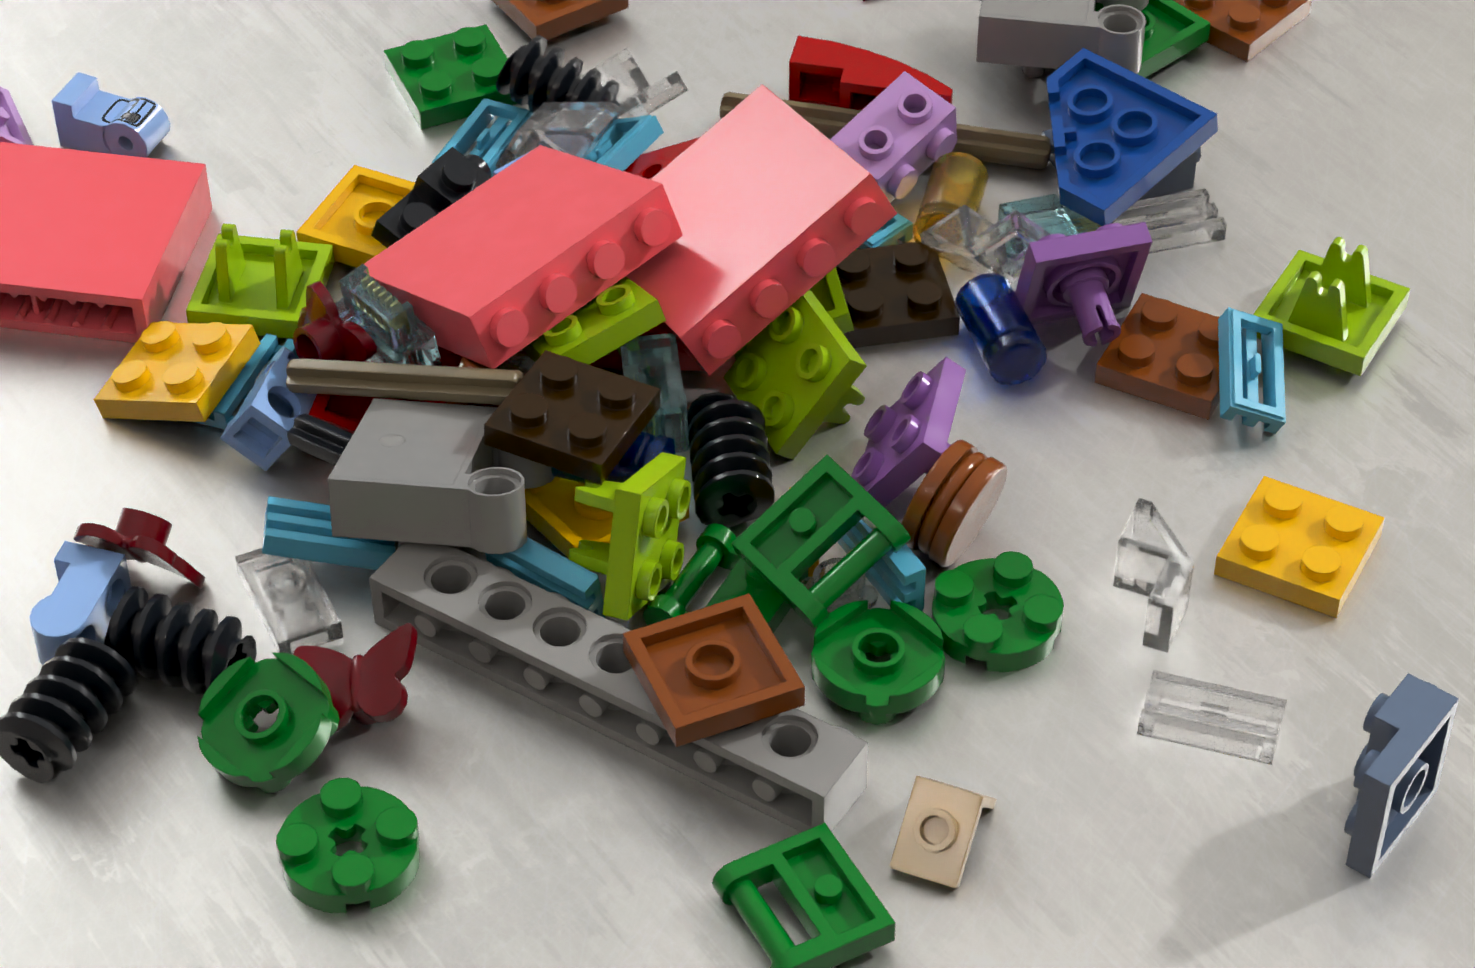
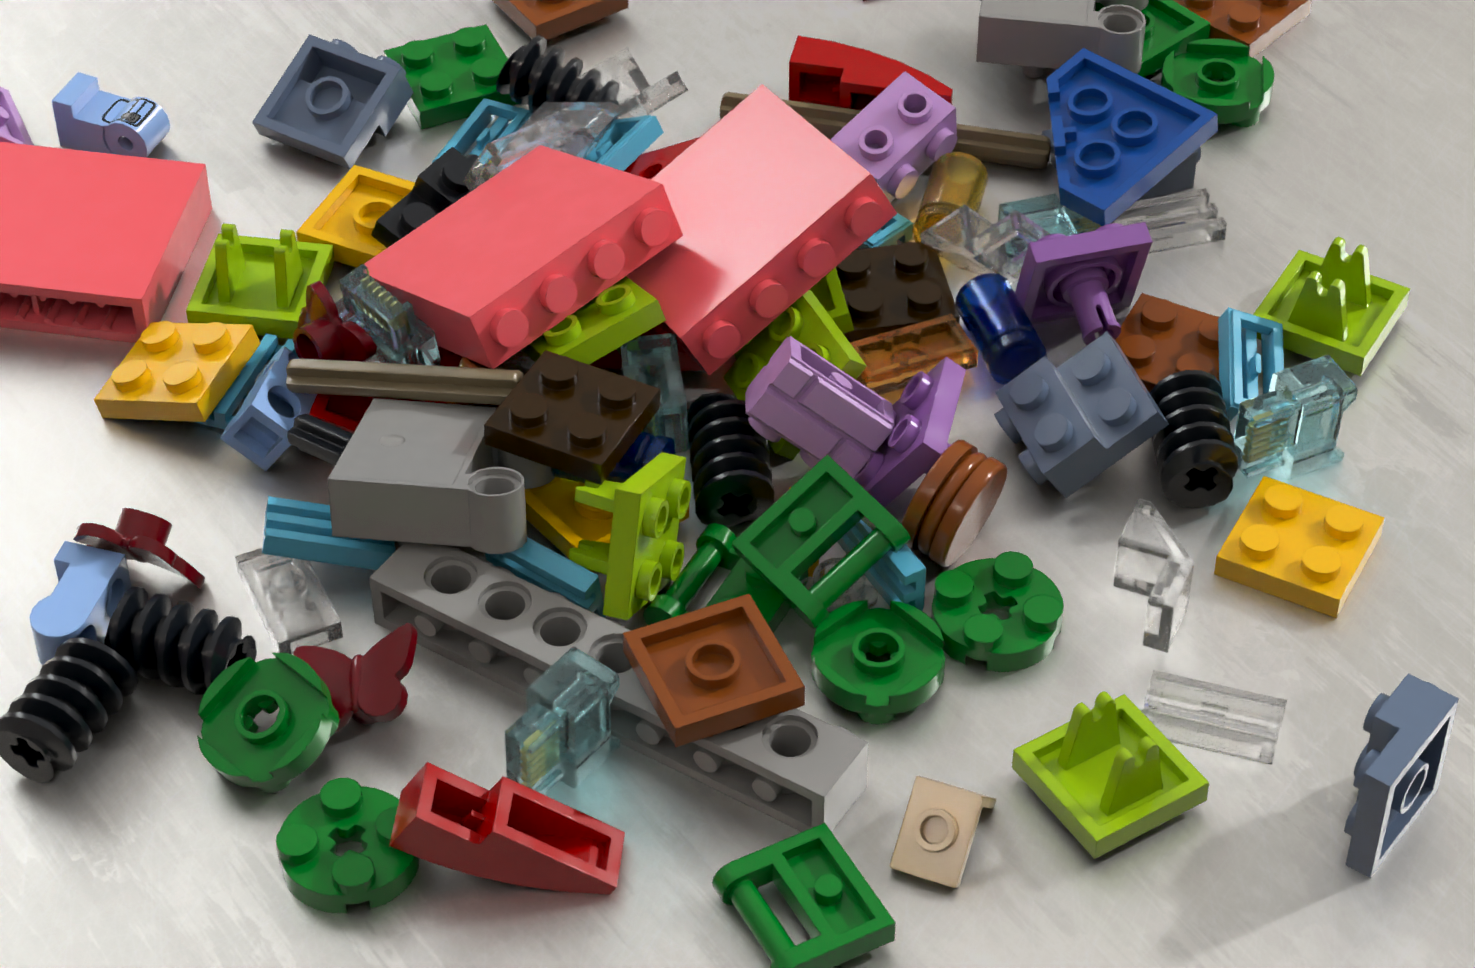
none -> sand blue plate [252,34,414,169]
none -> red slope [389,762,625,895]
none -> clear tile [463,113,577,191]
none -> clear light blue piece [505,647,620,795]
none -> lavender brick [745,336,895,479]
none -> clear orange plate [850,314,978,395]
none -> sand blue plate [994,331,1169,498]
none -> lime plate [1012,691,1209,859]
none -> black piece [1149,370,1239,508]
none -> green plate [1161,39,1274,127]
none -> clear light blue piece [1234,354,1358,480]

